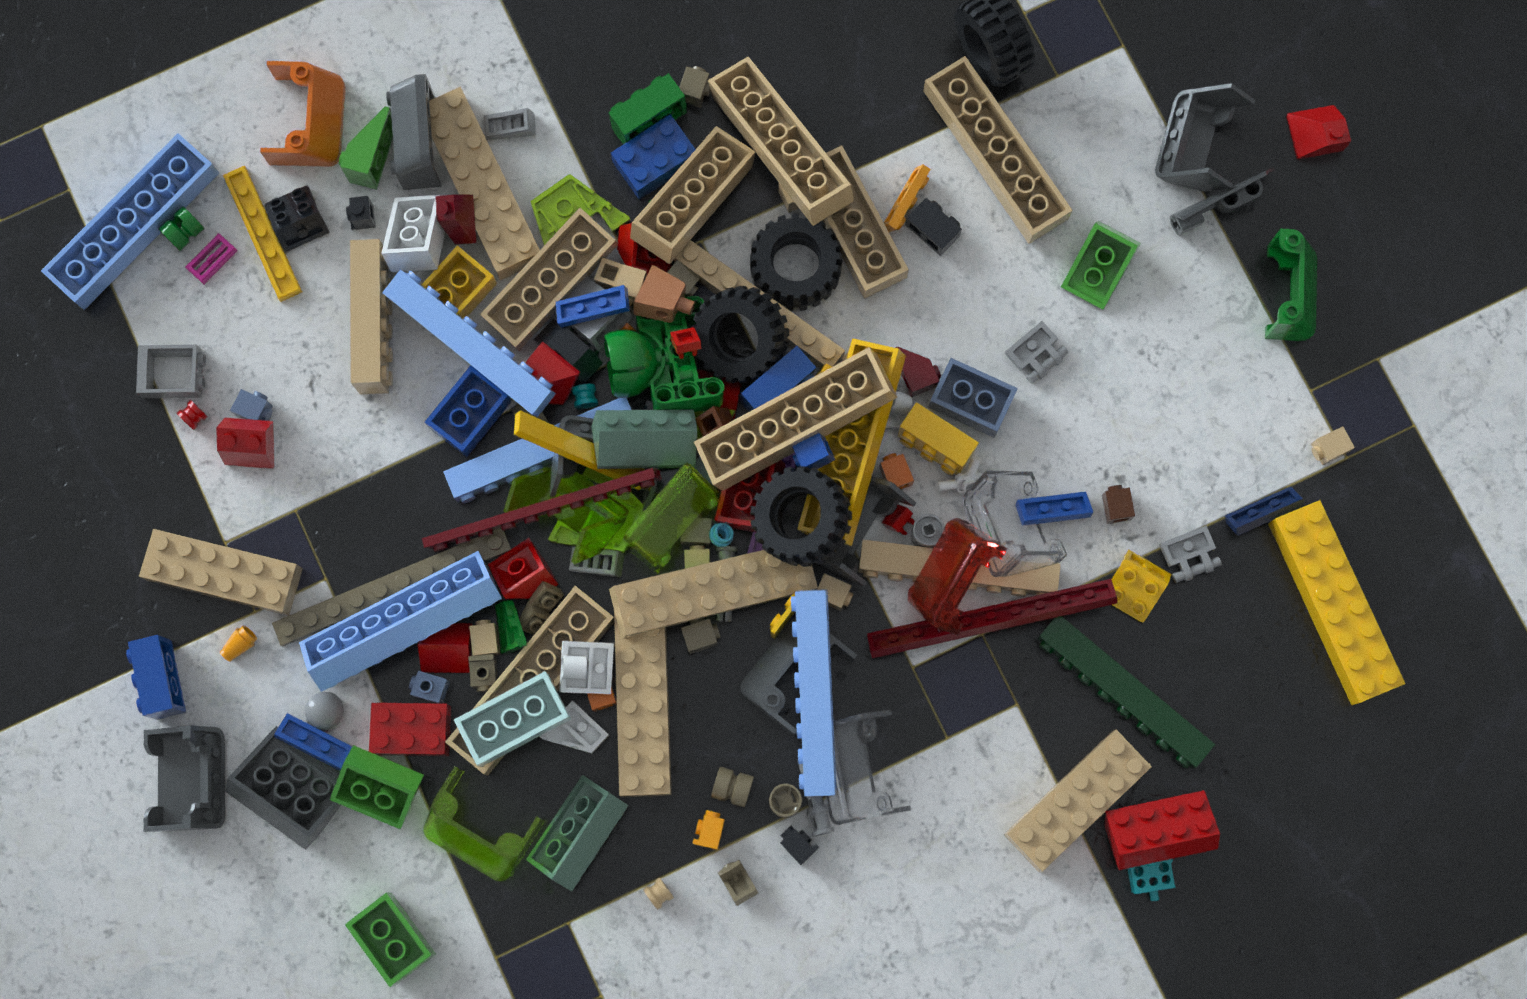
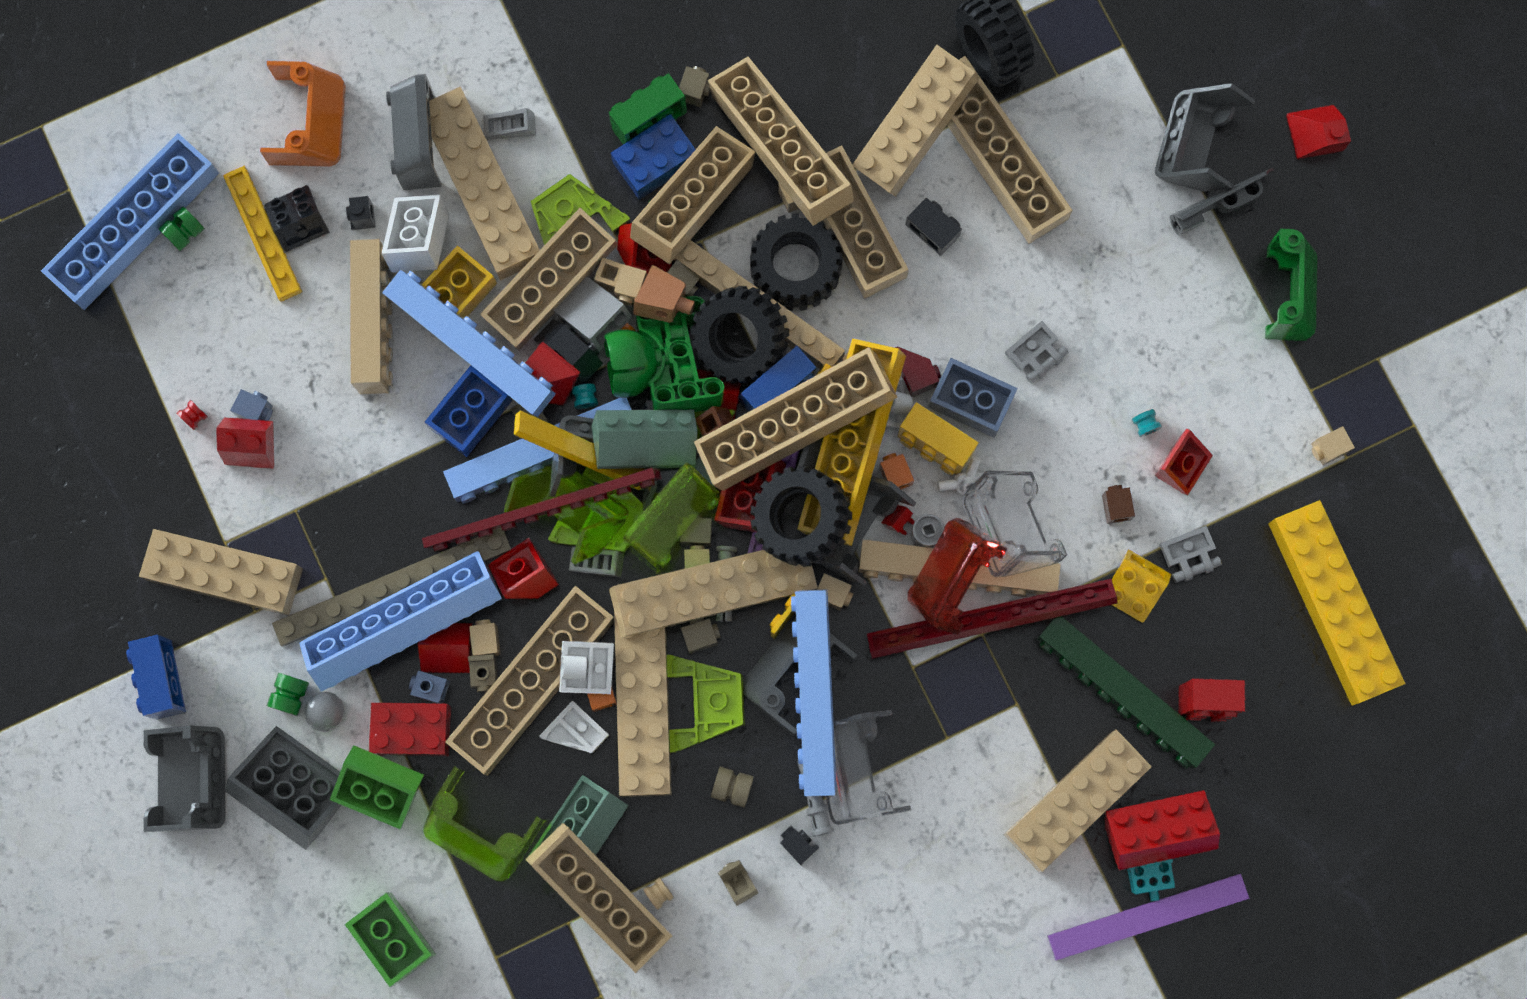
light grey window [136,344,206,399] -> none
dark pink tile [185,233,238,285] -> none
light orange cone [220,625,257,662] -> none
blue plate [274,713,352,771] -> none
bright green slope [339,106,393,190] -> none
dark red slope [435,194,477,245] -> none
light aqua brick [454,671,571,767] -> none
green wing [495,600,527,654] -> none
dark tan slope [519,581,564,635] -> none
blue plate [555,285,630,328] -> none
red tile [670,327,701,359] -> none
light orange brick [692,810,725,850] -> none
medium azure plate [709,523,733,547] -> none
dark tan wheel [769,783,802,818] -> none
blue brick [792,433,835,470] -> none
light orange plate [883,164,931,232] -> none
blue plate [1015,492,1093,526] -> none
bright green slope [1061,221,1141,310] -> none
dark blue plate [1225,486,1304,536] -> none
none -> green wheel [266,673,309,716]
none -> tan brick [526,823,672,973]
none -> lime wing [667,655,745,753]
none -> tan brick [852,45,980,197]
none -> medium lavender tile [1047,874,1249,960]
none -> teal wheel [1132,409,1162,437]
none -> red slope [1155,429,1213,496]
none -> red brick [1179,679,1245,722]

